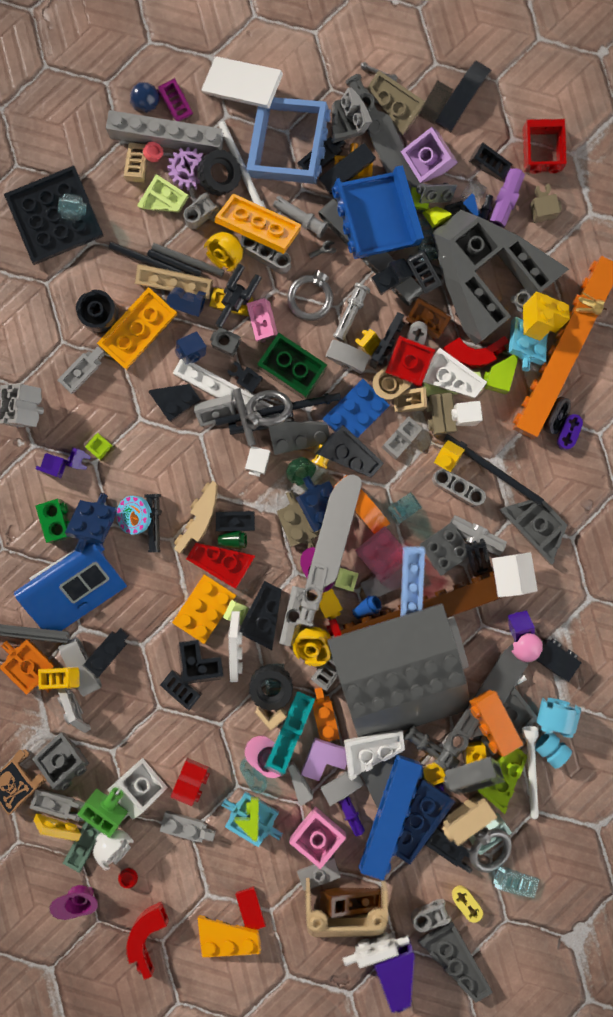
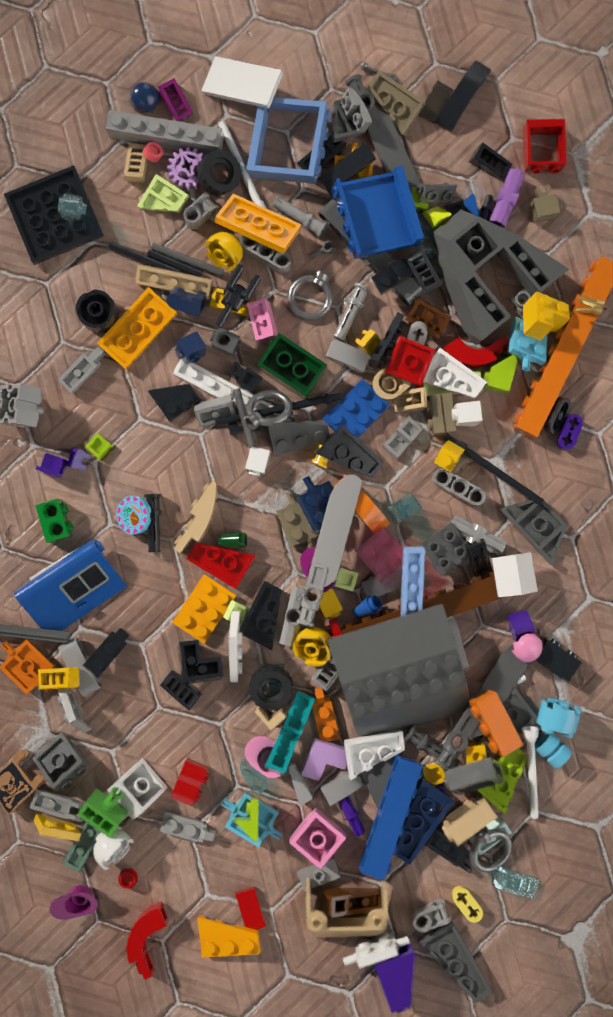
dark blue plate [65,493,117,553] -> none
black plate [216,511,255,531] -> none
clear green hair [286,457,316,486] -> none
lavender slope [401,127,458,183] -> none

